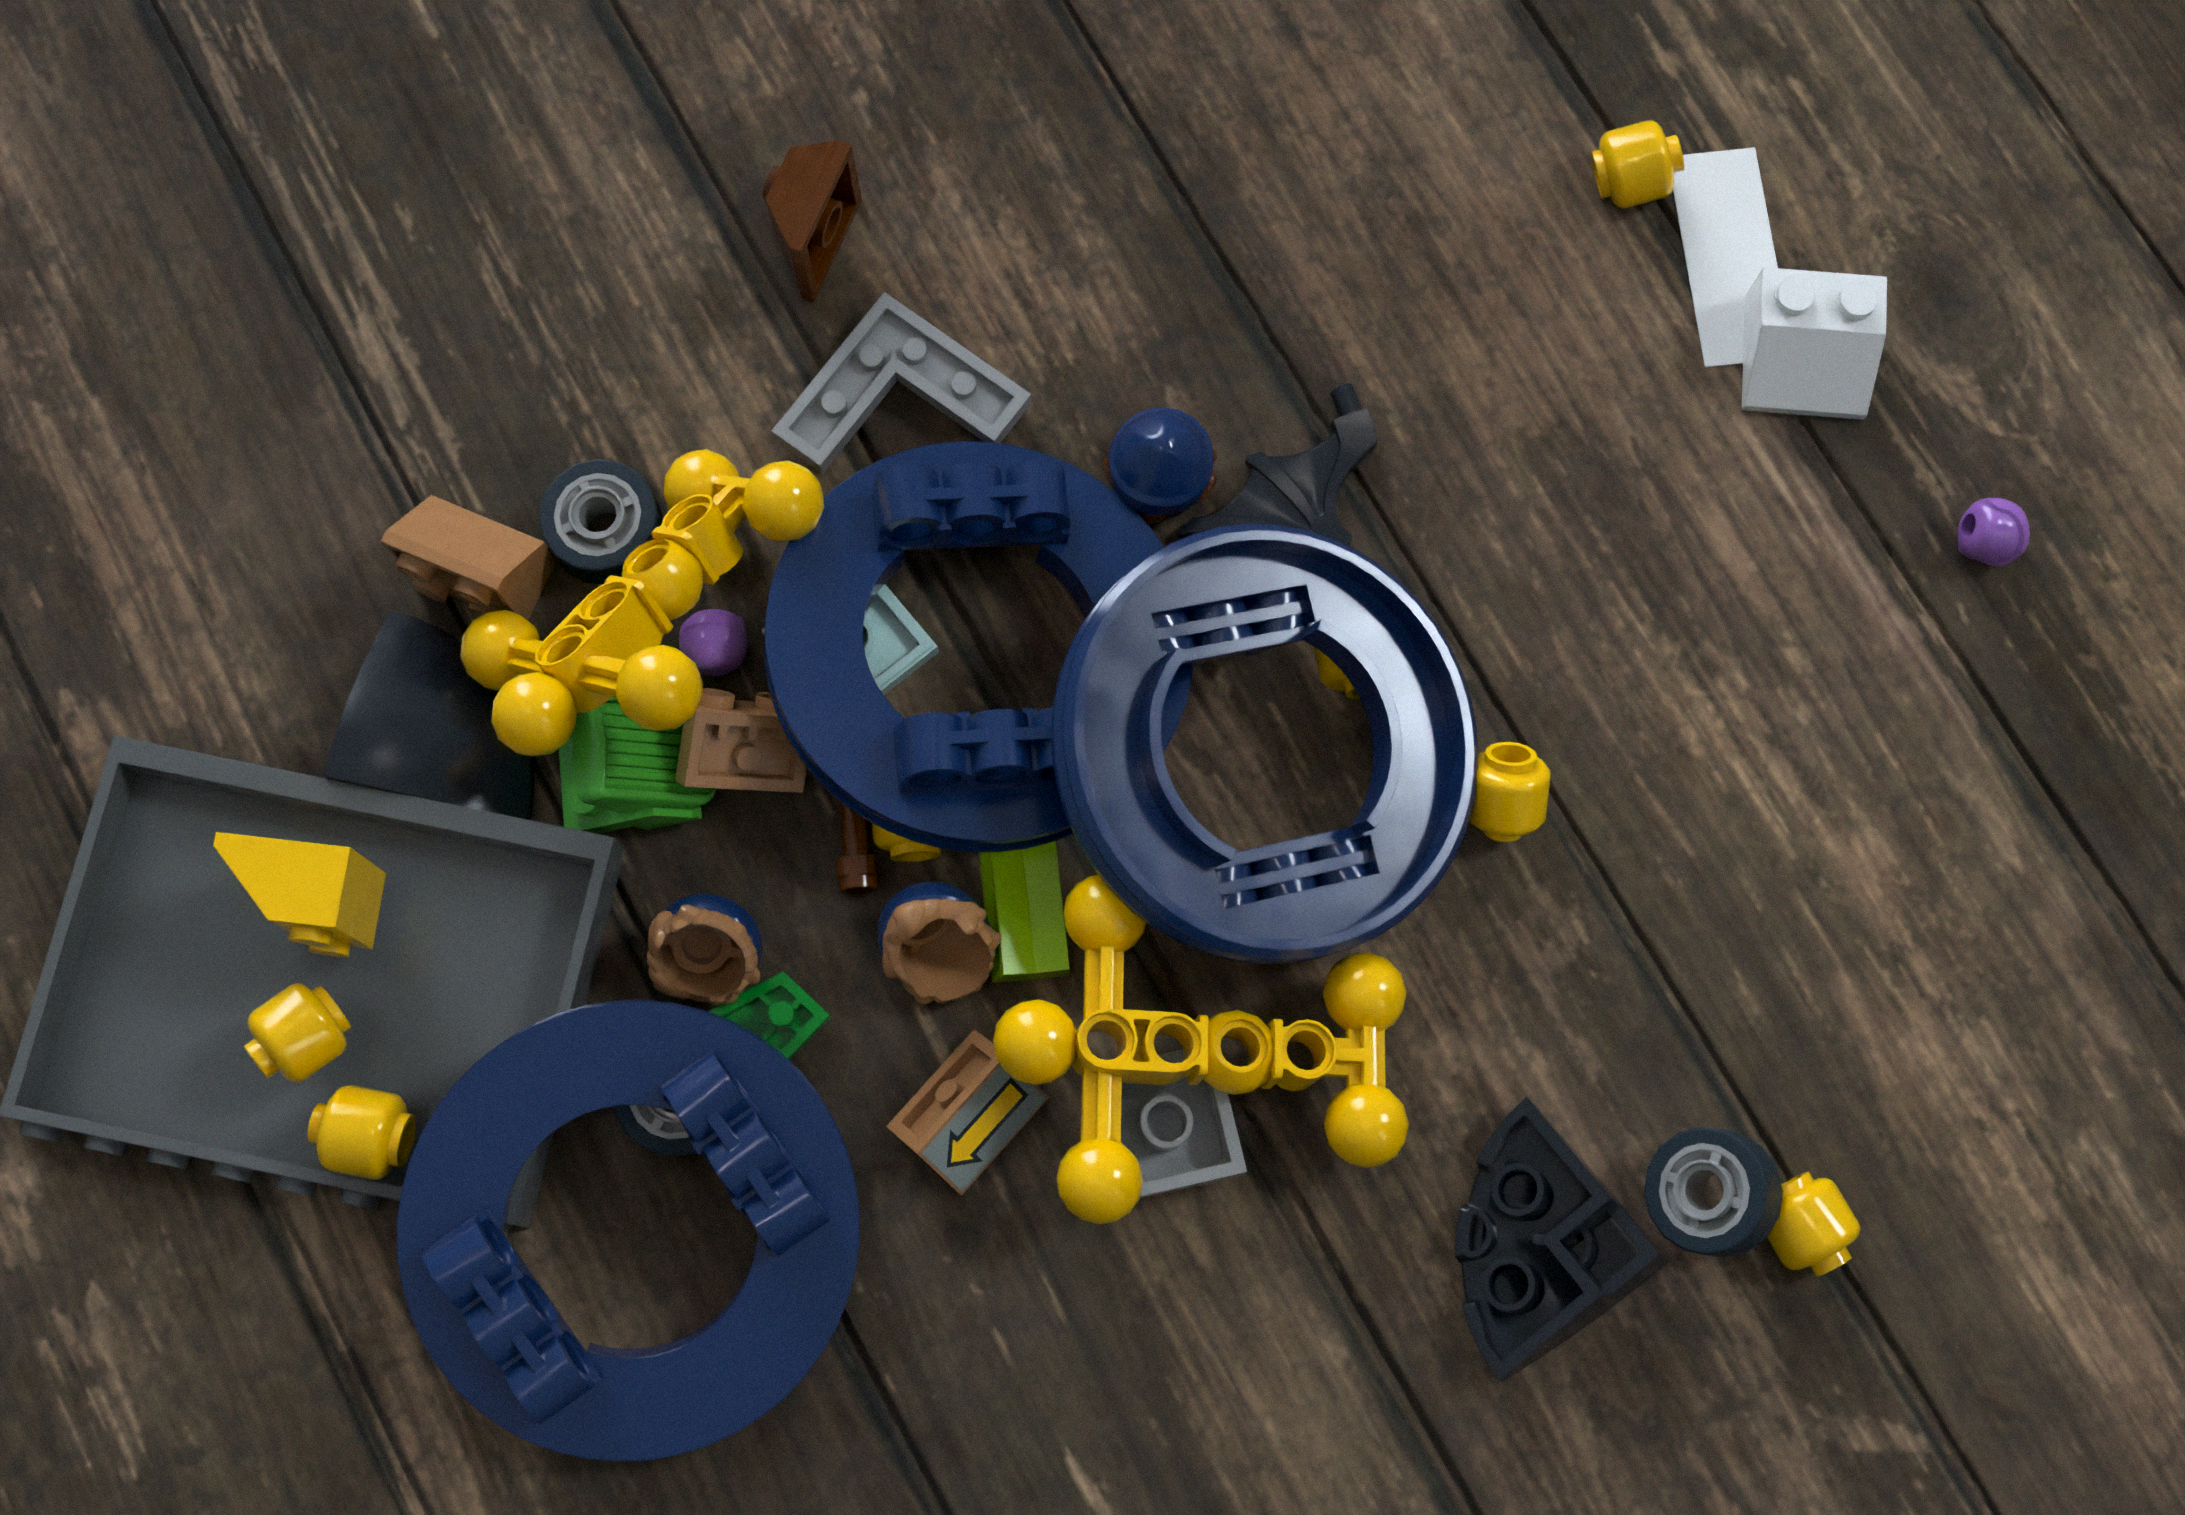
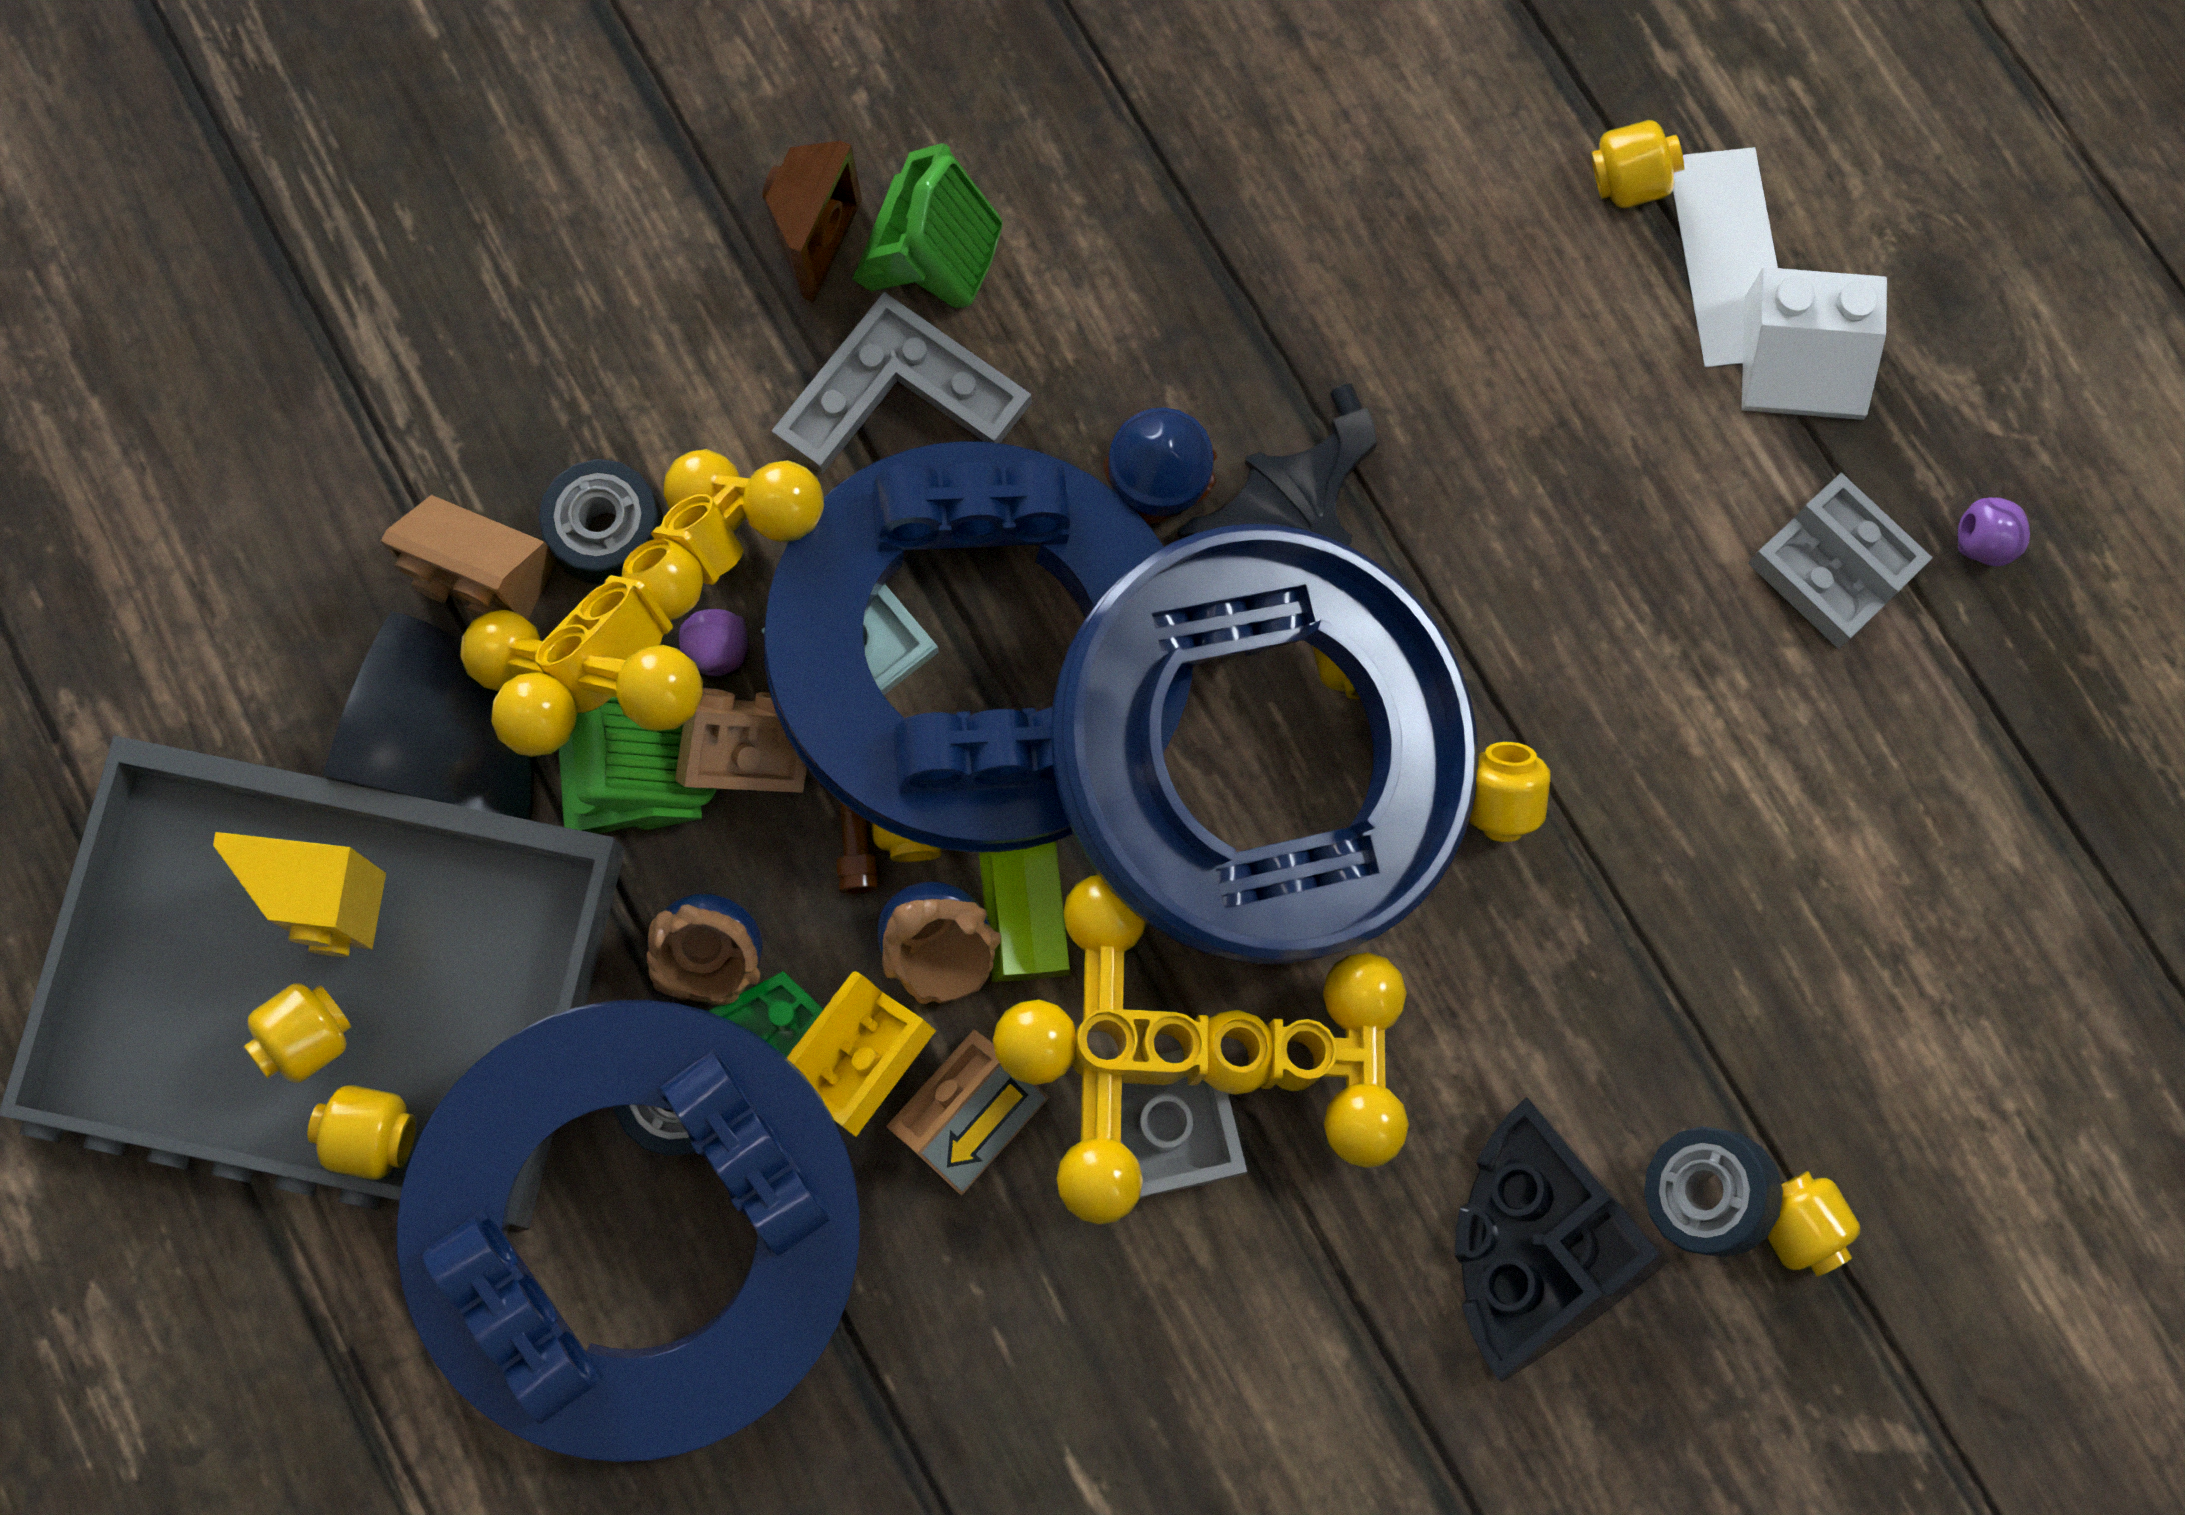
none -> yellow bracket [787,971,936,1137]
none -> bright green piece [852,143,1003,309]
none -> light grey slope [1748,473,1933,649]

